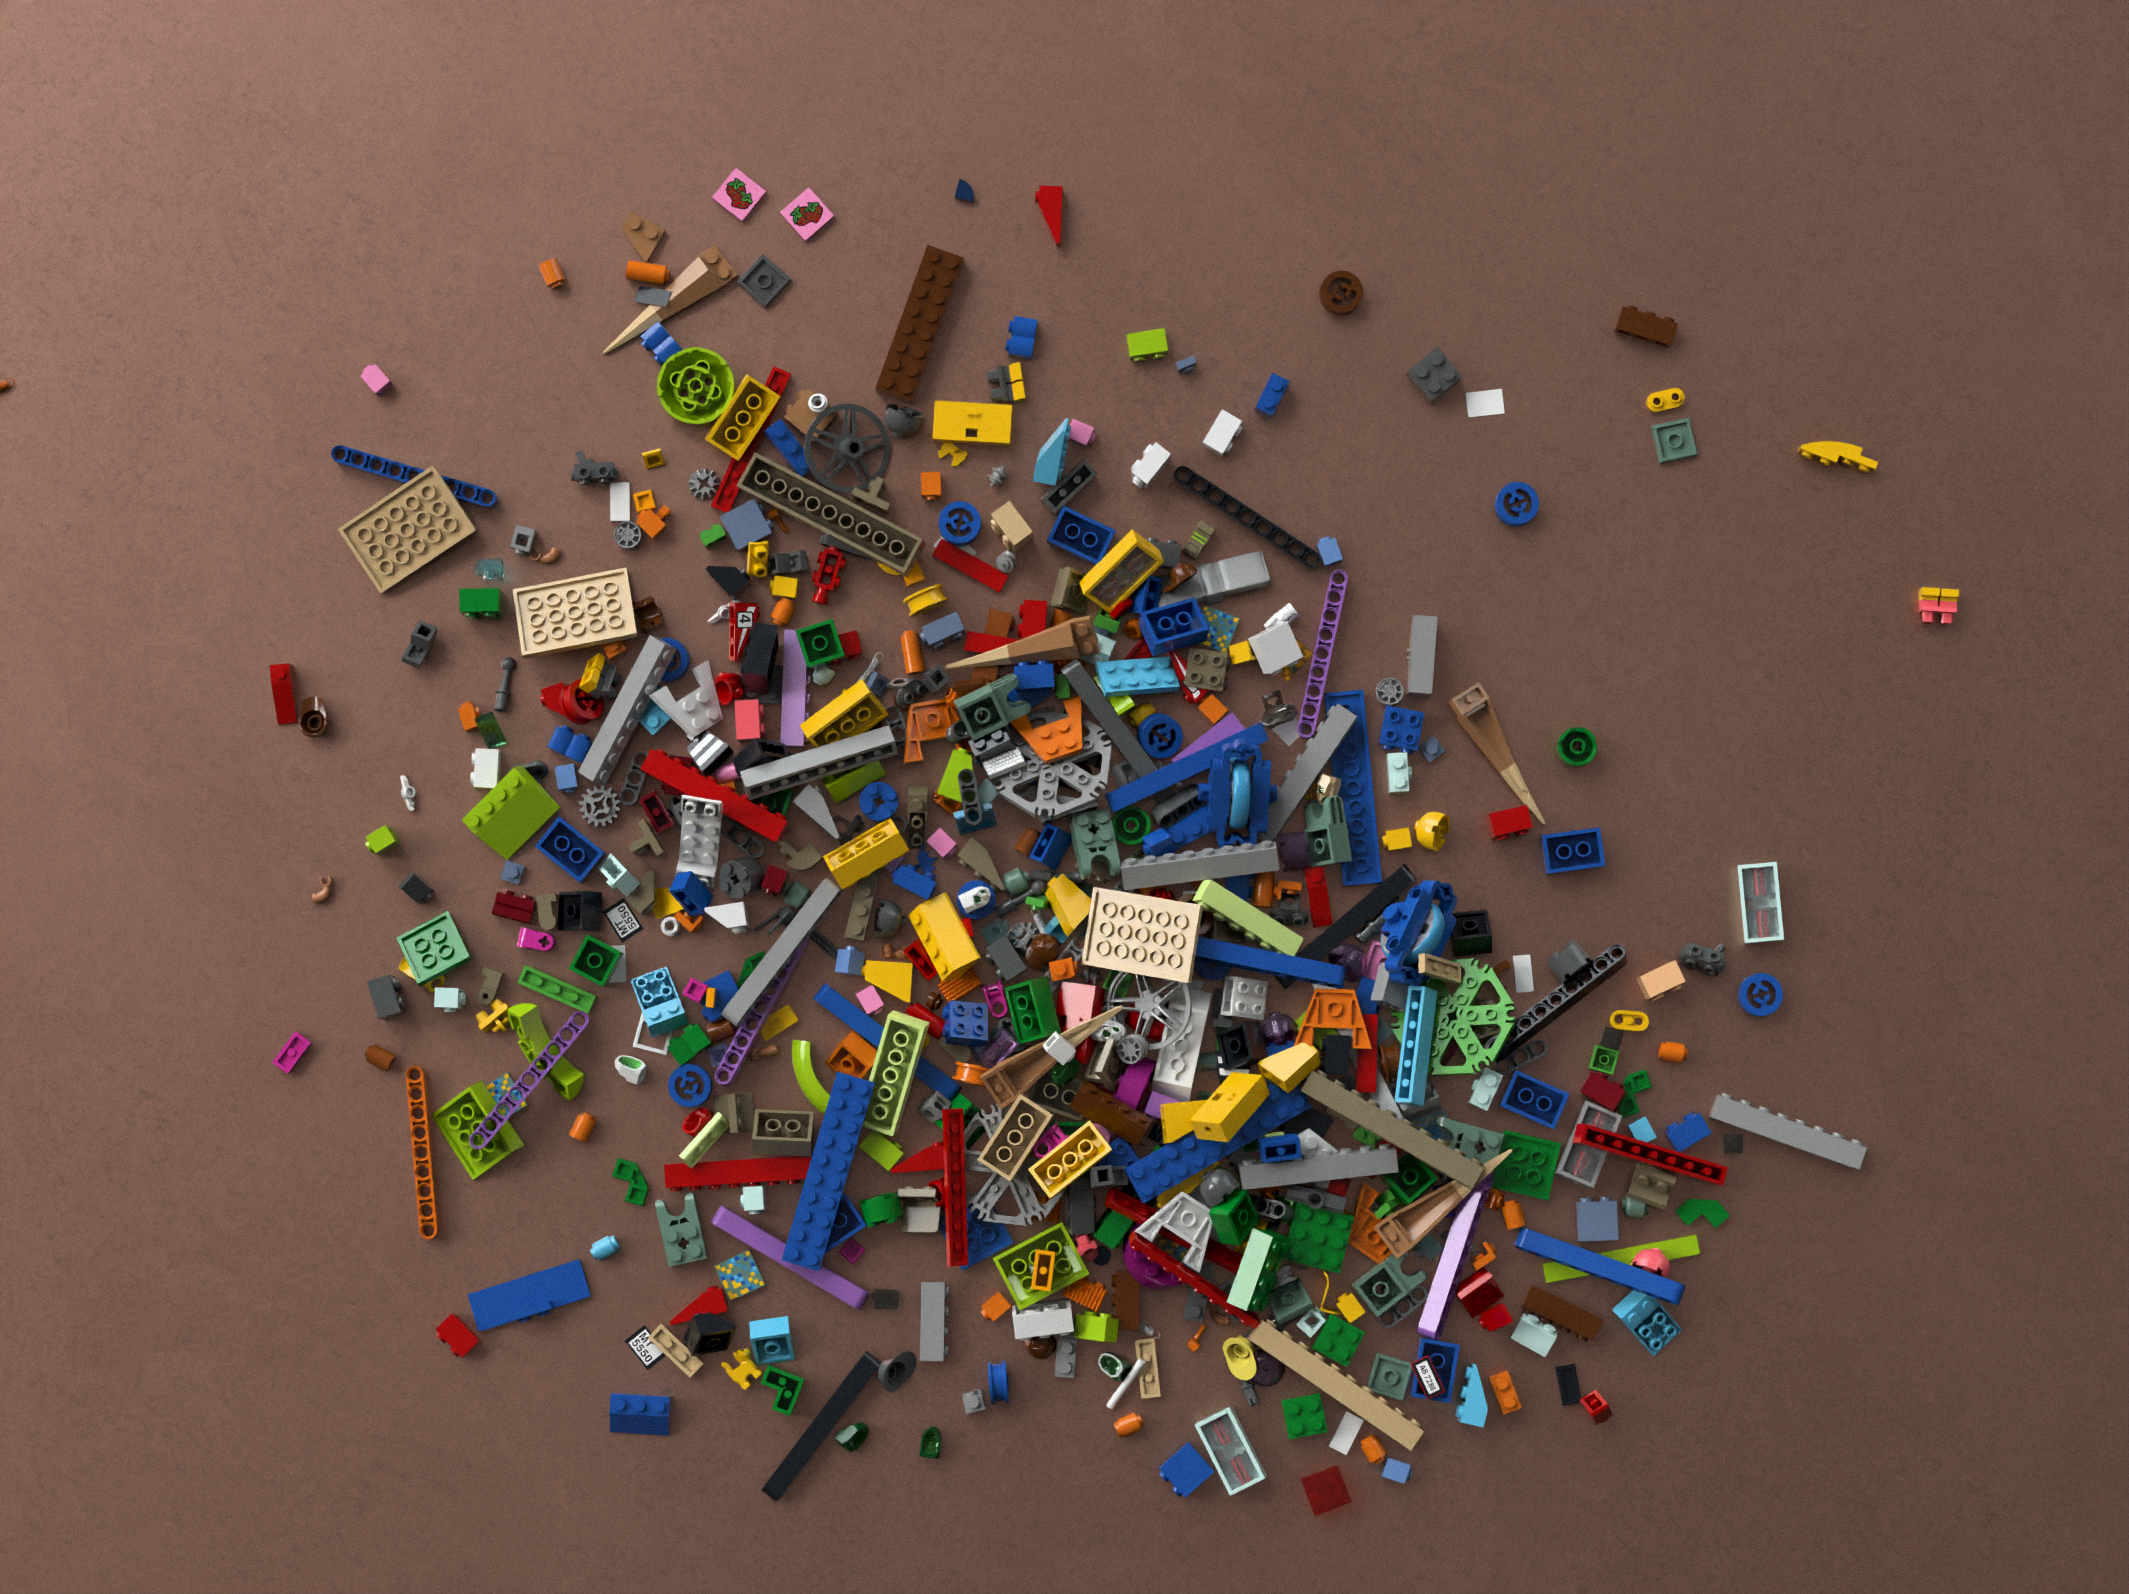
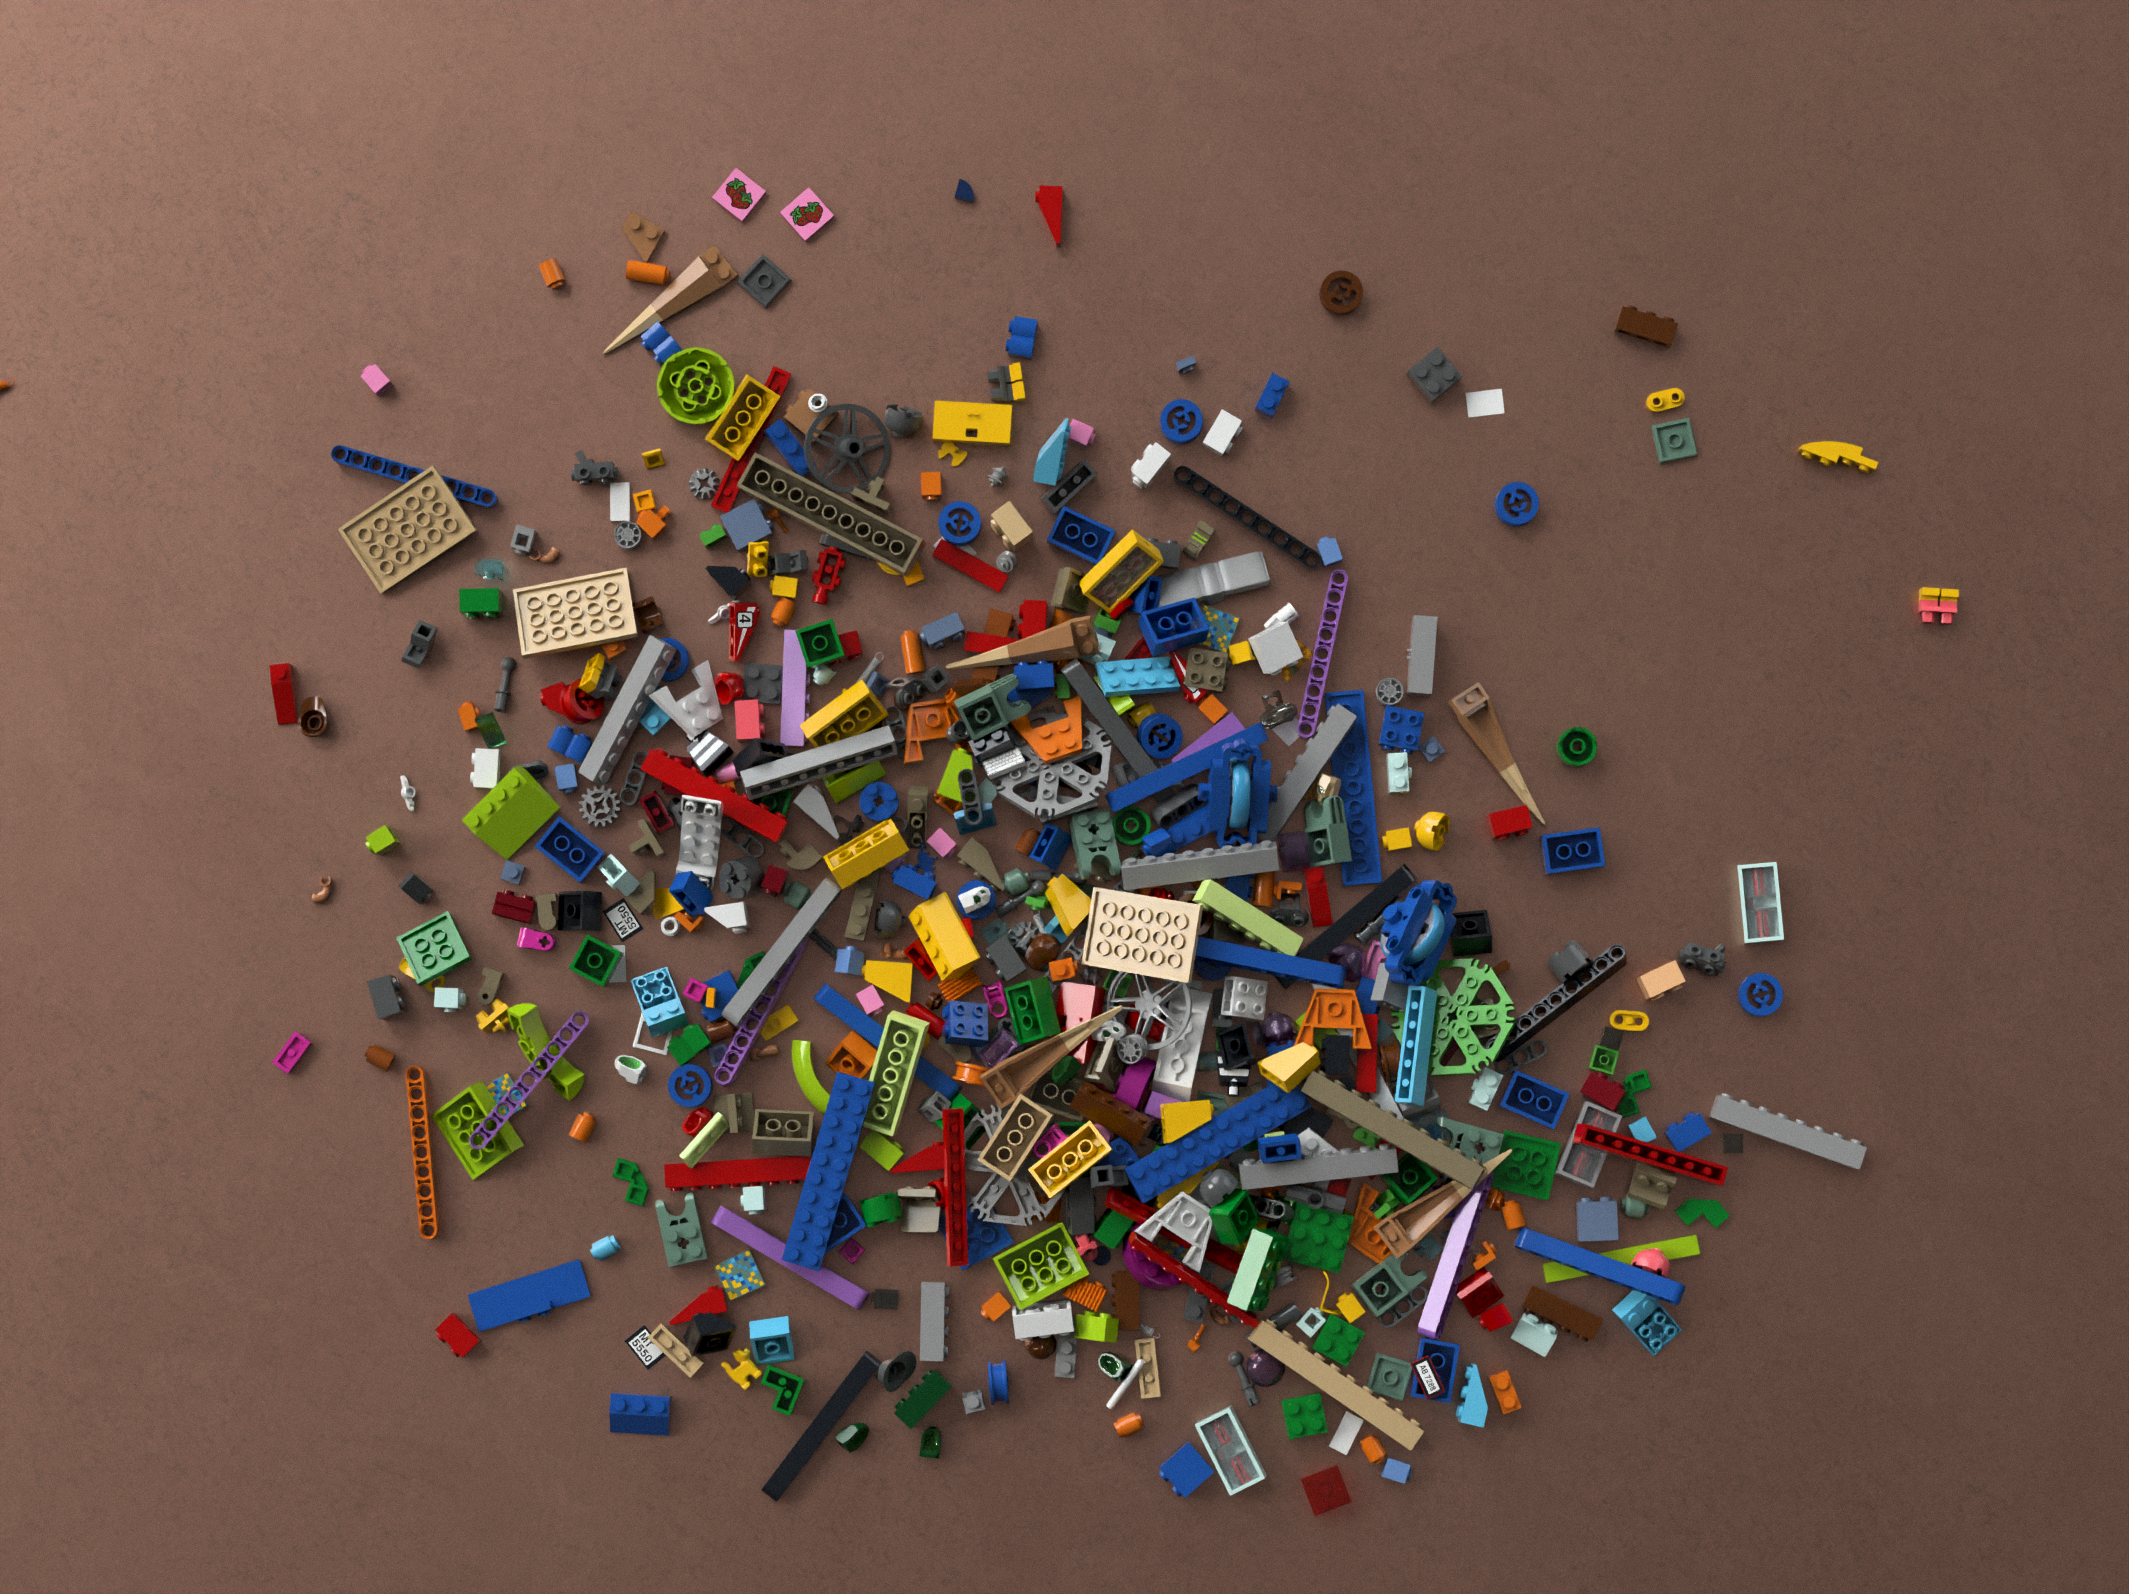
bright green plate [517,965,597,1014] -> none
sticker [634,286,671,307] -> none
black brick [741,622,779,695] -> none
dark grey plant [754,906,796,935] -> none
reddish brown brick [875,245,964,405] -> none
yellow wheel [903,584,949,617] -> none
light orange brick [1031,1249,1055,1291] -> none
white brick [1042,1031,1076,1065] -> none
orange tile [1123,618,1142,639] -> none
lime brick [1126,328,1168,362] -> none
reddish brown piece [1161,562,1198,594] -> none
yellow brick [1189,1072,1270,1142] -> none
light yellow piece [1223,1335,1257,1380] -> none
sand green tile [1268,1277,1314,1325] -> none
tan plate [1418,953,1461,984] -> none
white sticker [1513,954,1534,993] -> none
black tile [1555,1363,1581,1406] -> none
red slope [1579,1389,1613,1425] -> none
orange brick [1658,1041,1688,1063] -> none
none -> dark green brick [894,1369,953,1429]
none -> blue wheel [1160,399,1203,444]

